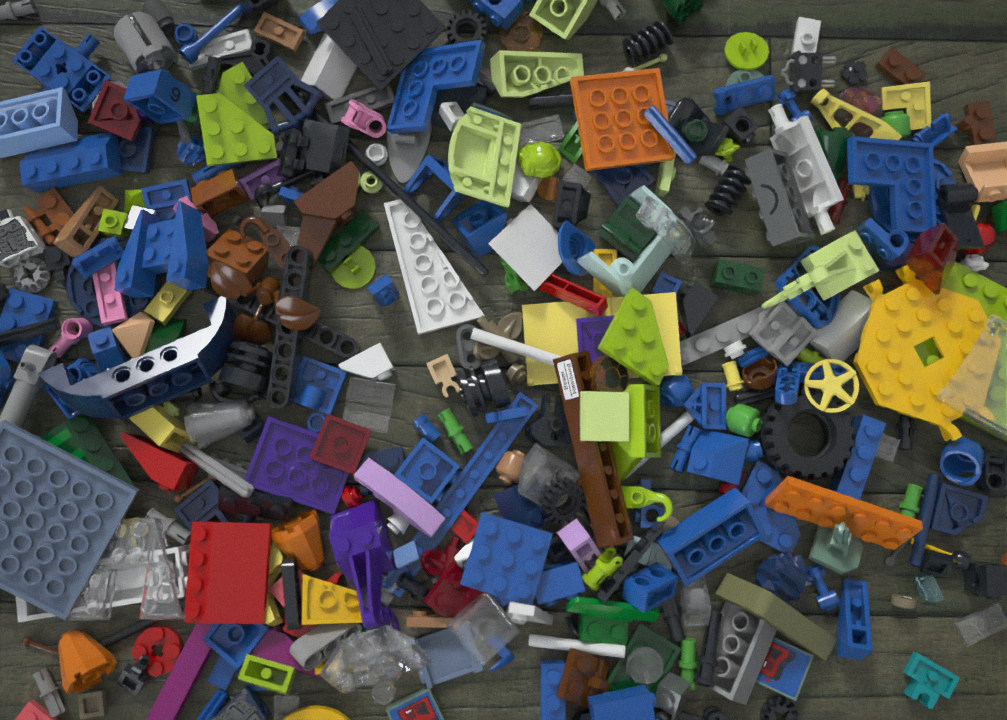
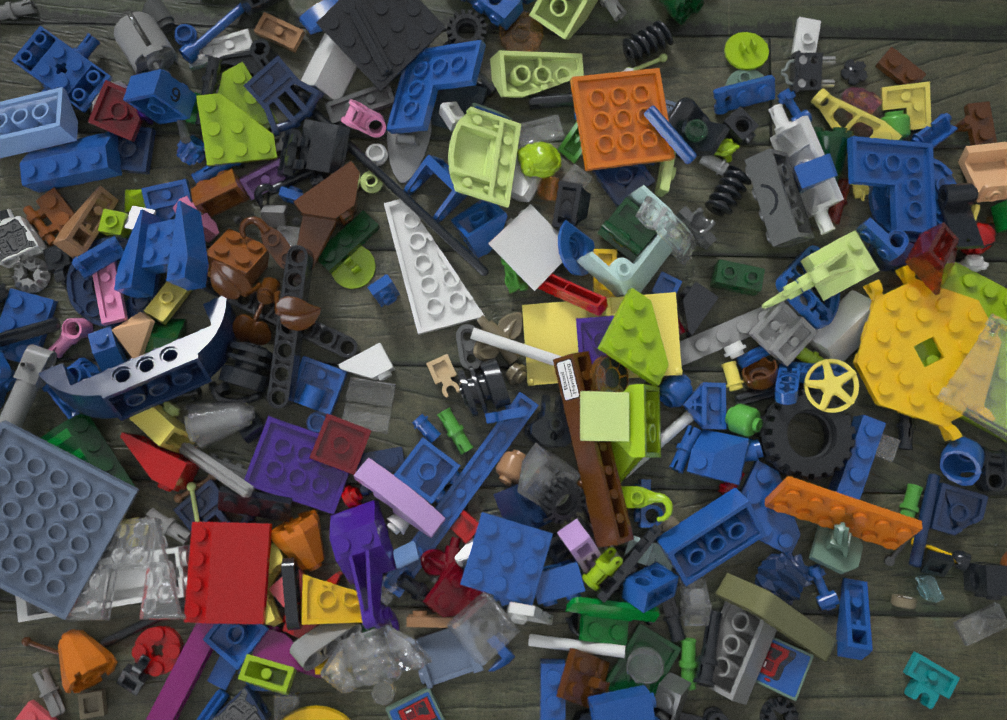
none -> yellowish green hinge [187,482,200,522]
none -> blue slope [792,153,838,193]

